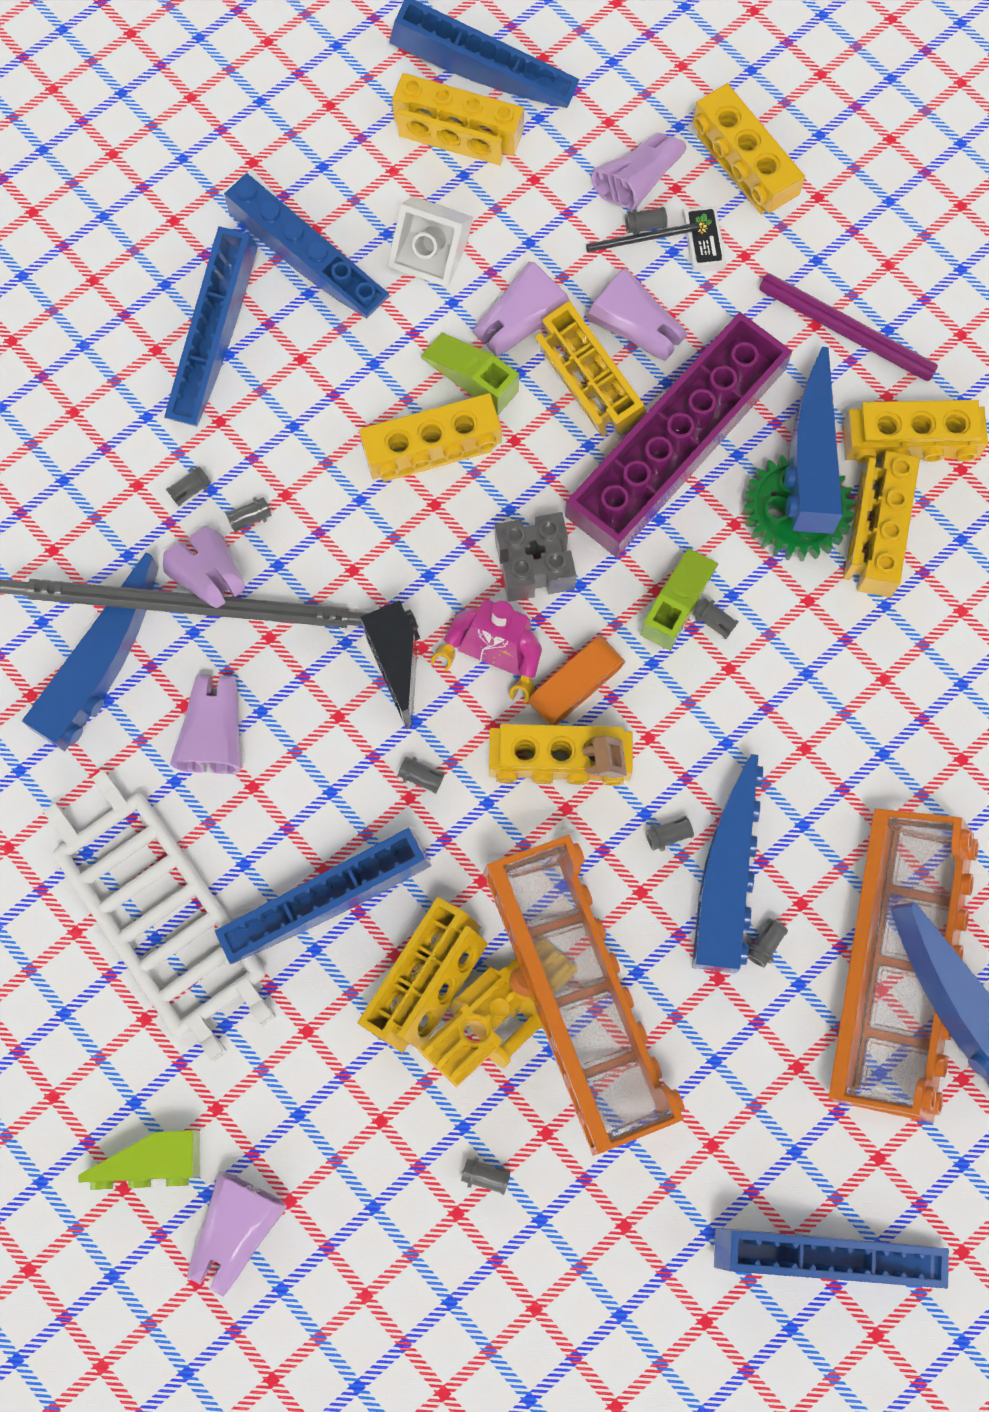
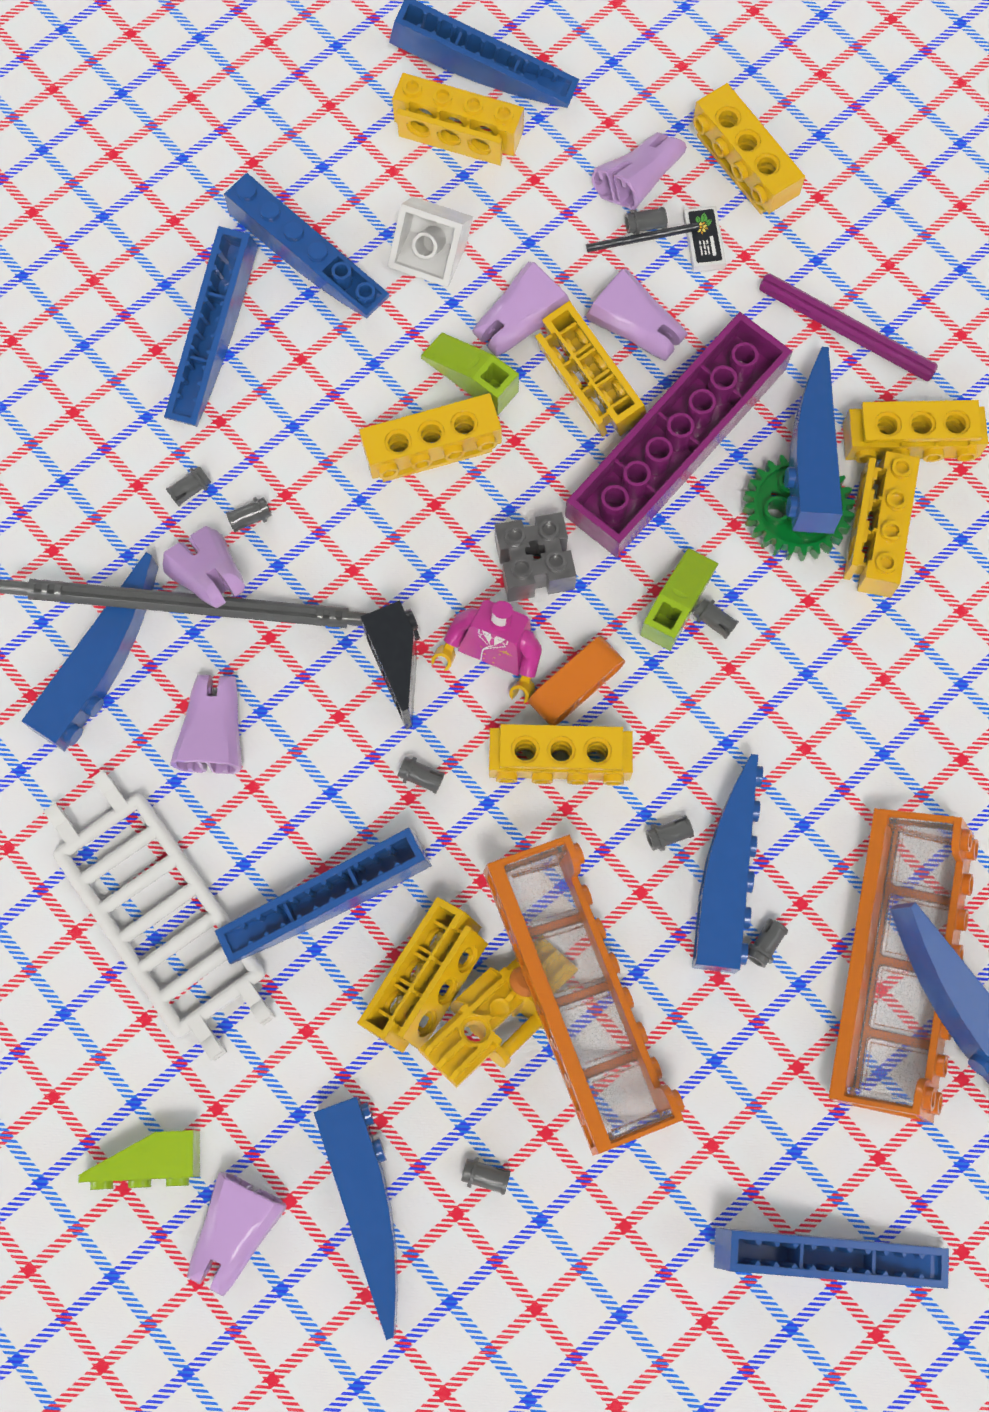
medium nougat tile [582,735,627,779] -> none
none -> blue slope [313,1097,398,1340]

